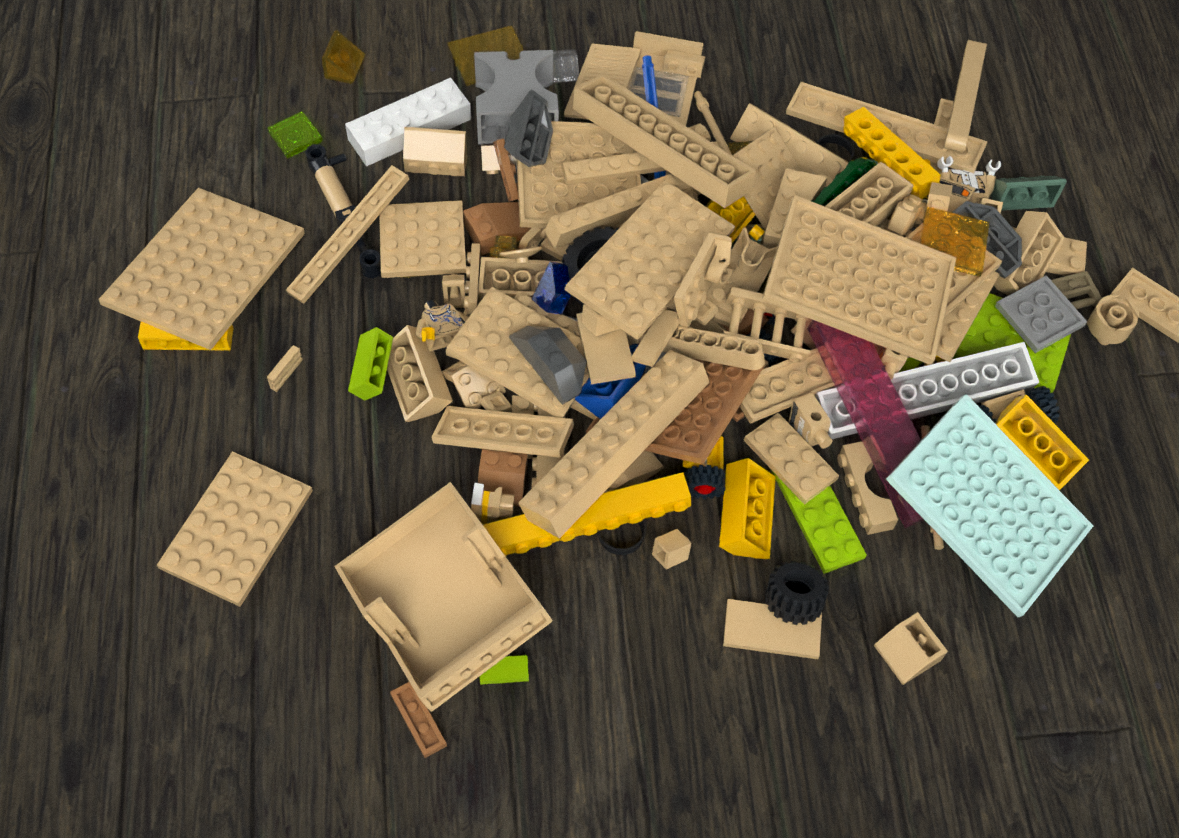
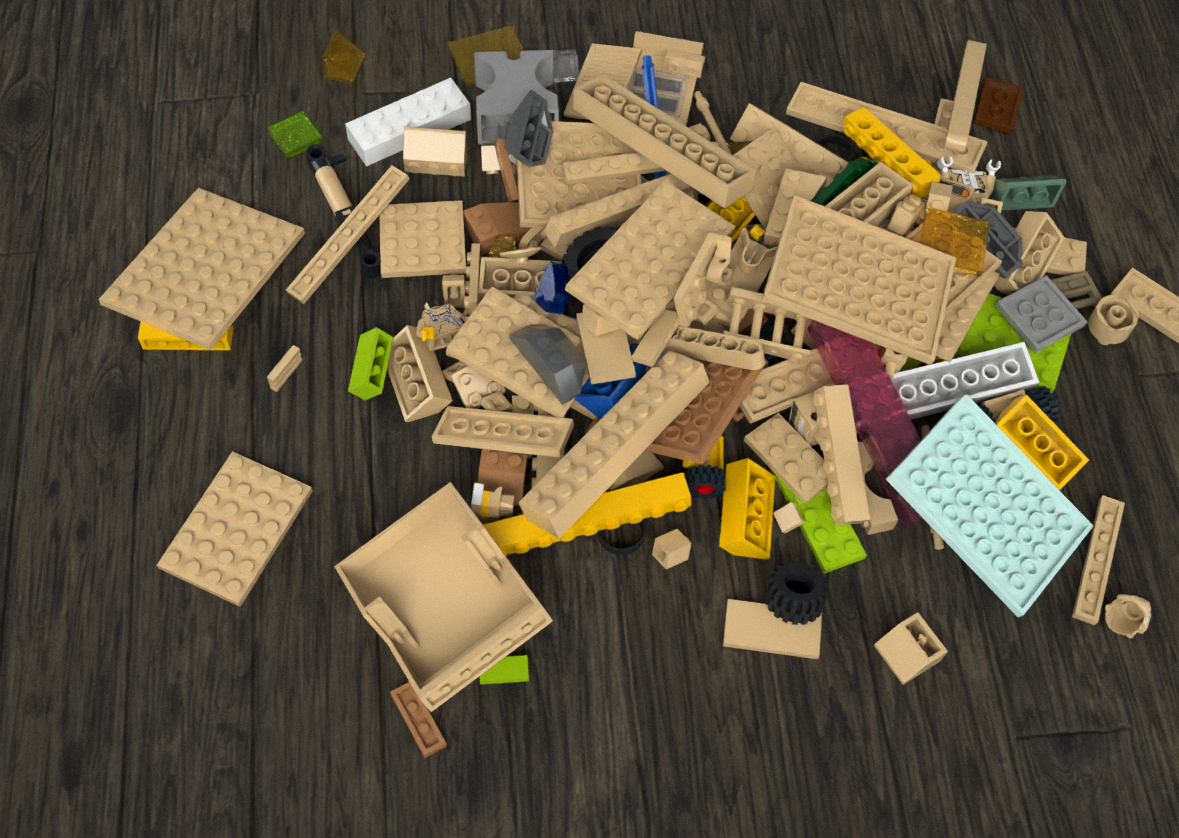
none -> tan tile [773,502,805,534]
none -> tan brick [813,385,870,526]
none -> reddish brown plate [973,77,1024,134]
none -> tan plate [1072,495,1125,625]
none -> tan hair [1105,593,1153,638]

